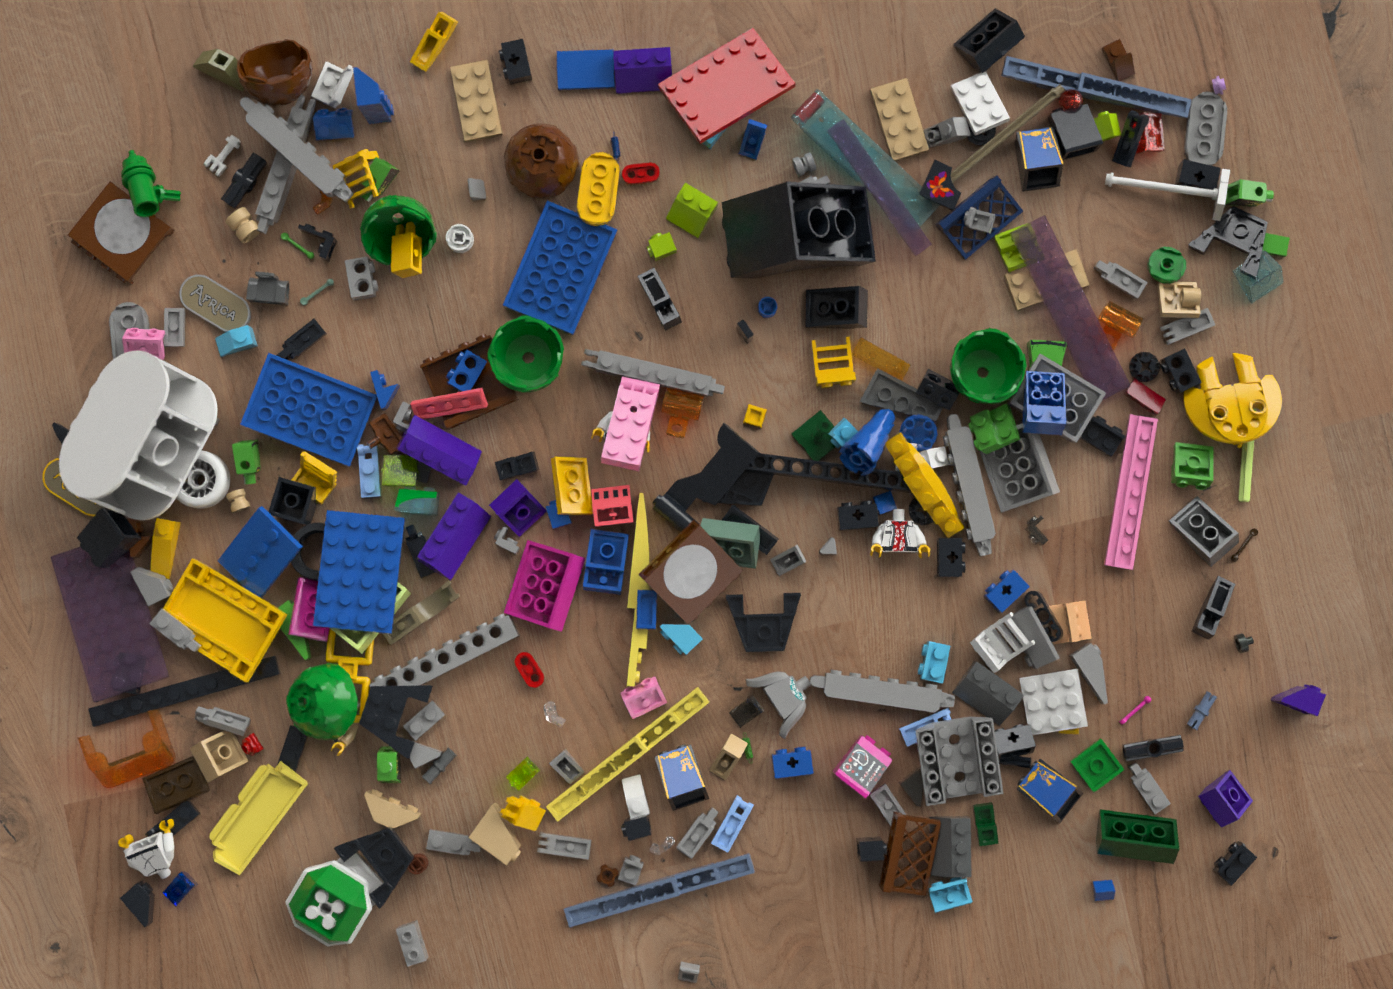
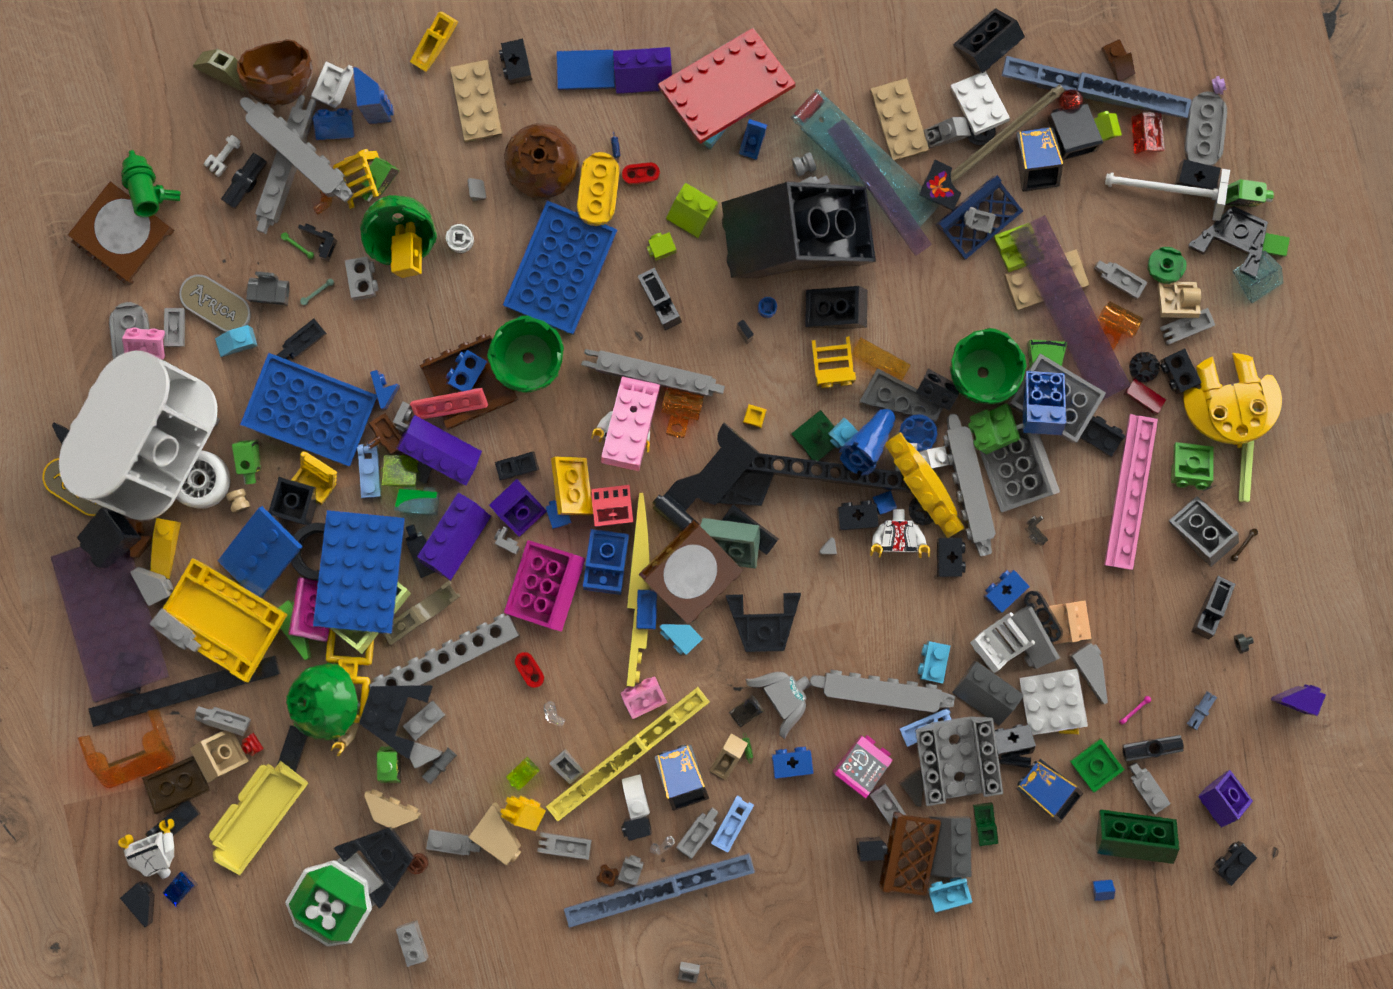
tan wheel [225,207,260,244] -> none
light grey slope [770,545,806,576] -> none
black plate [1112,110,1149,168] -> none

